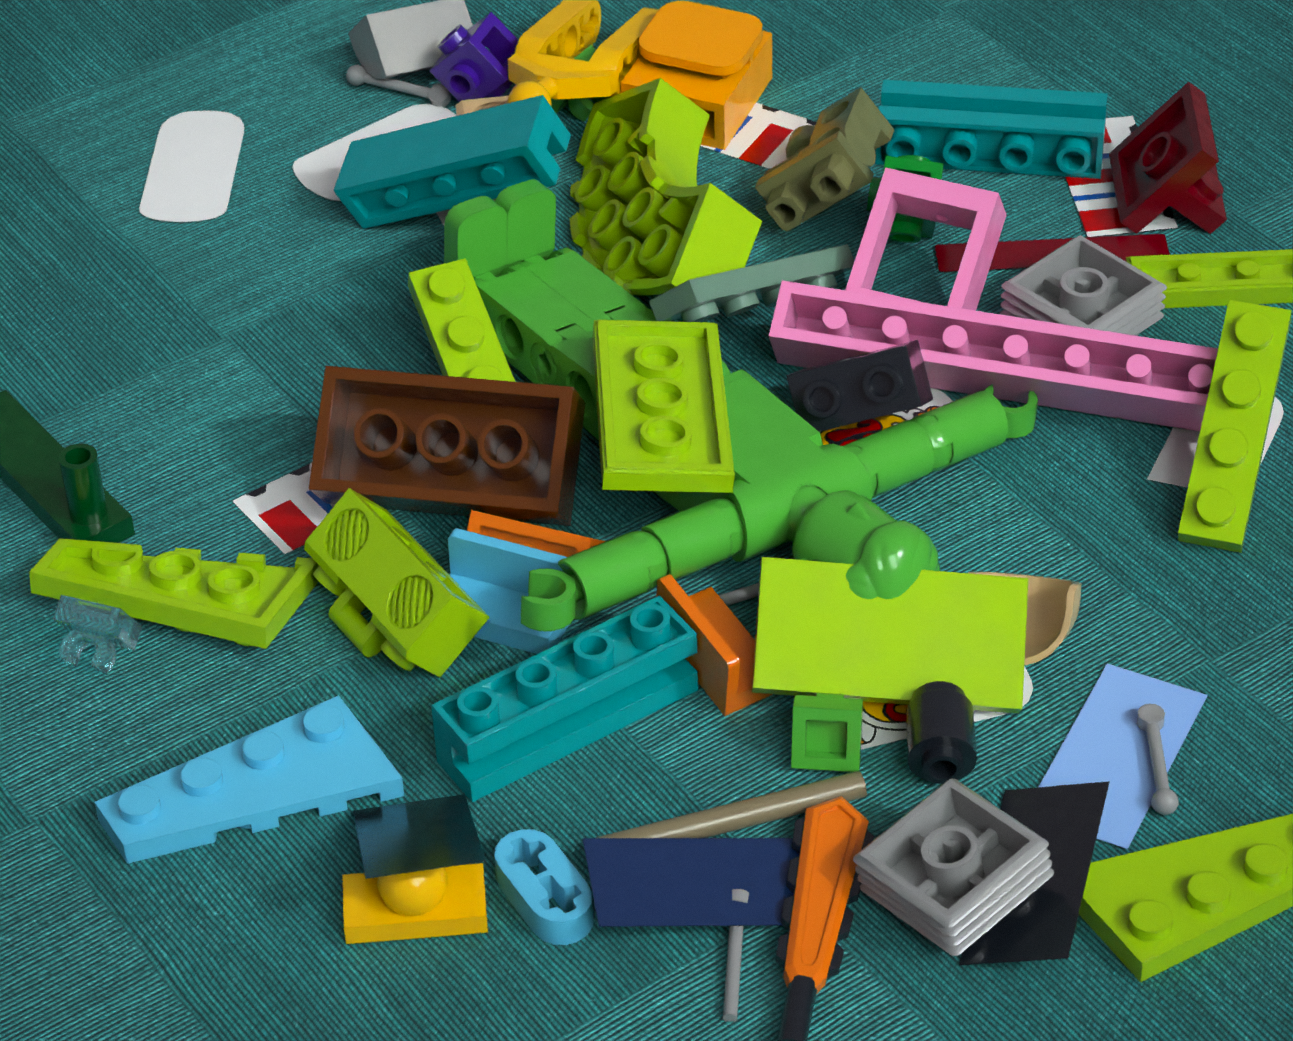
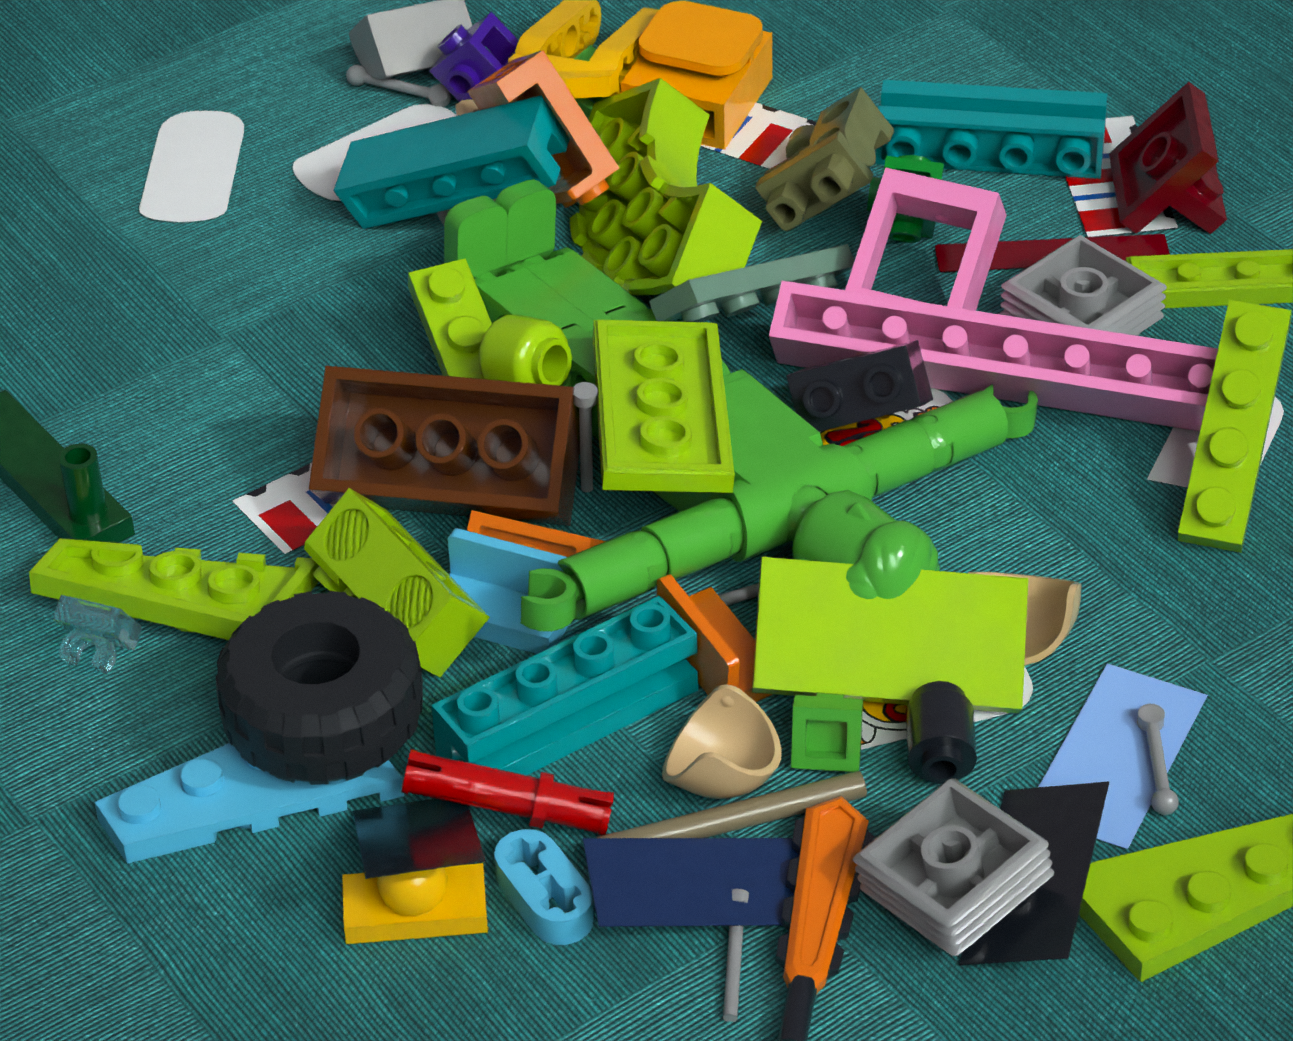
none -> black tyre [215,591,423,785]
none -> red pin [401,749,614,836]
none -> orange panel [467,50,620,208]
none -> lime head [479,314,572,386]
none -> light grey piece [573,382,598,492]
none -> tan helmet [662,684,782,799]

